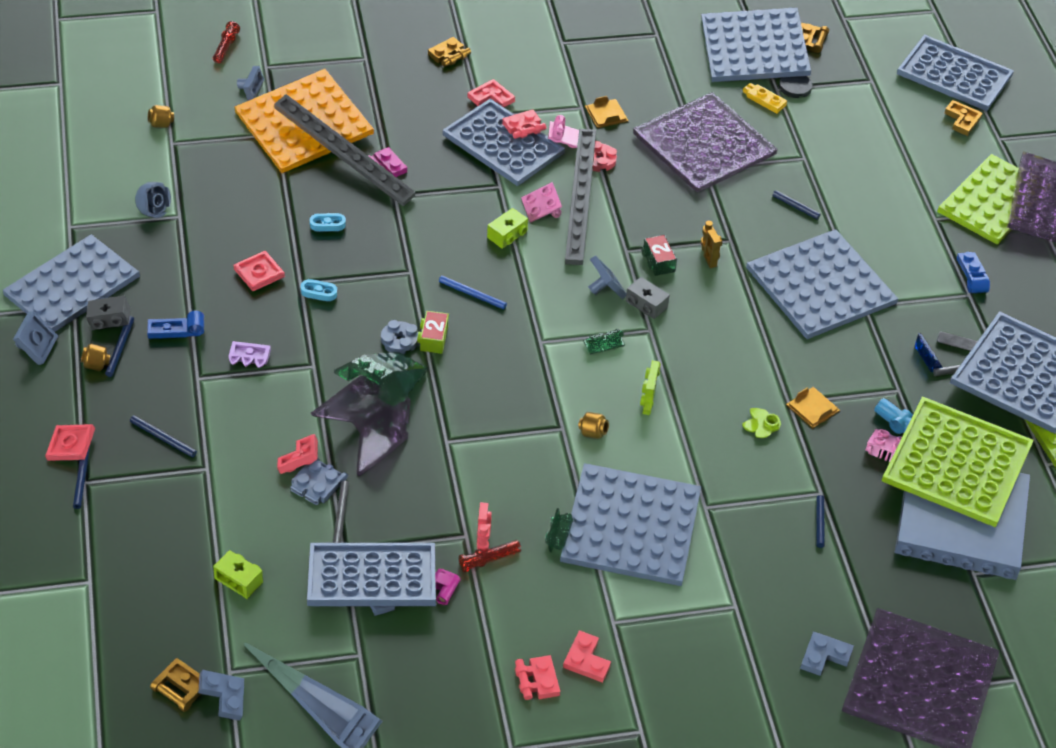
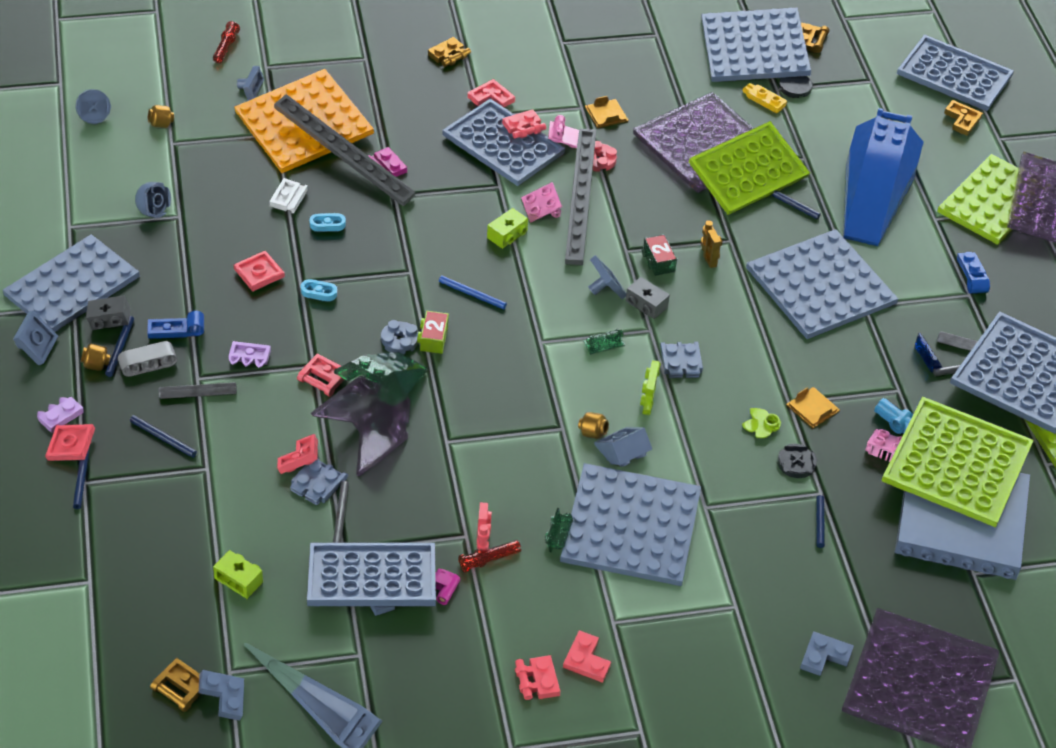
none -> lavender plate [37,397,84,433]
none -> sand blue tile [75,89,111,124]
none -> light grey beam [118,341,177,376]
none -> flat silver axle [159,382,237,399]
none -> white plate [270,178,308,213]
none -> coral plate [297,354,349,397]
none -> sand blue slope [594,427,652,467]
none -> sand blue plate [660,342,703,378]
none -> lime plate [688,121,810,215]
none -> black tile [777,444,817,478]
none -> blue windscreen [843,108,924,246]

